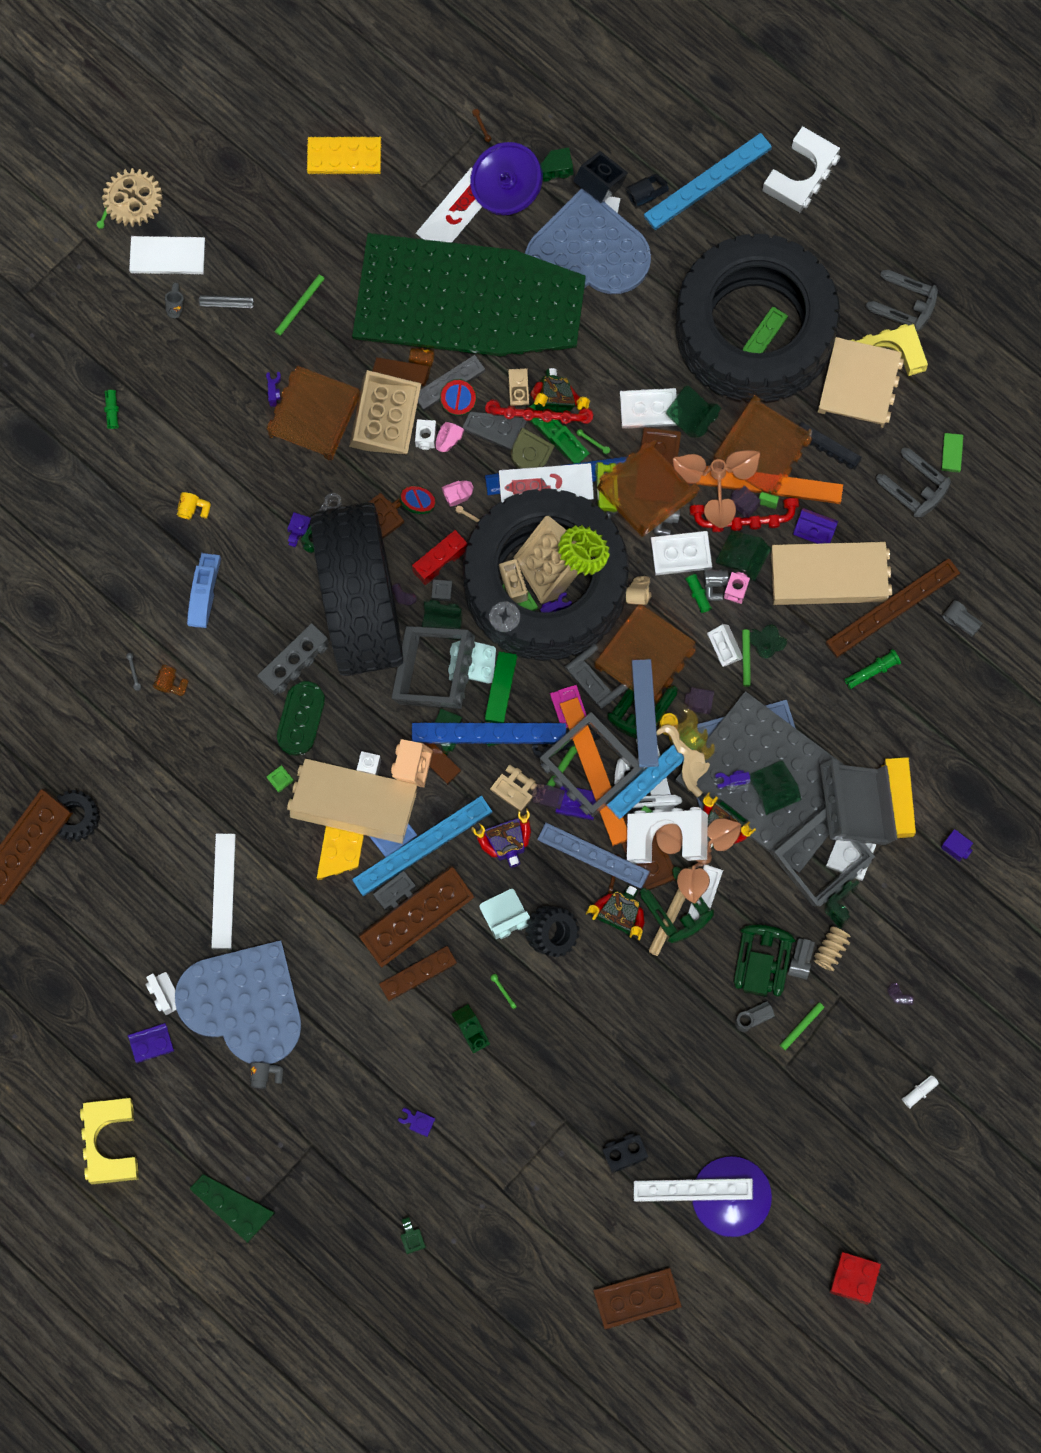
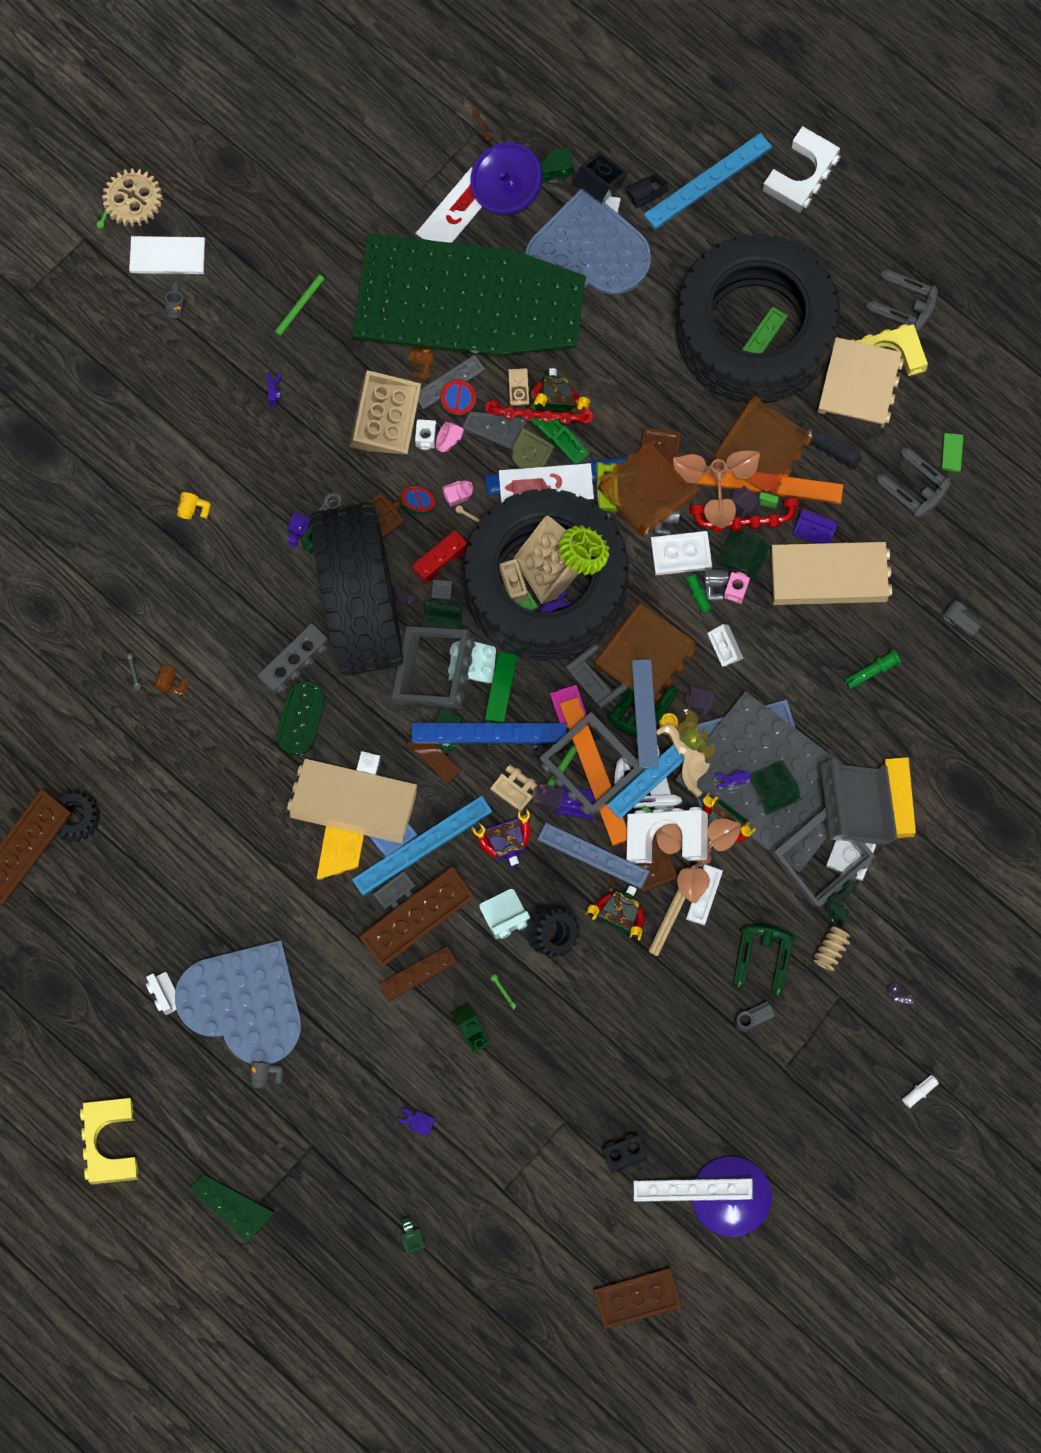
green pin [104,390,119,429] -> none
dark purple plate [128,1024,174,1063] -> none
medium blue slope [187,553,221,628] -> none
dark grey axle [199,295,254,308] -> none
white tile [212,834,236,949] -> none
clear orange panel [267,366,360,461] -> none
bright green tile [267,765,294,793] -> none
yellow plate [307,137,381,174] -> none
reddish brown tile [372,357,430,386] -> none
light nougat brick [391,739,433,787] -> none
clear gear [489,601,520,632] -> none
bright green hinge [576,429,610,455] -> none
white tile [620,388,678,429] -> none
tan piece [626,576,652,605] -> none
dark green piece [640,866,714,943] -> none
clear green bracket [666,386,722,437] -> none
bright green bar [742,630,751,687] -> none
dark green brick [743,952,777,997] -> none
clear green plate [750,624,787,658] -> none
bright green bar [780,1003,824,1050] -> none
dark grey piece [788,938,815,980] -> none
reddish brown plate [826,558,960,658] -> none
red brick [829,1252,881,1305] -> none
dark purple brick [941,829,973,862] -> none

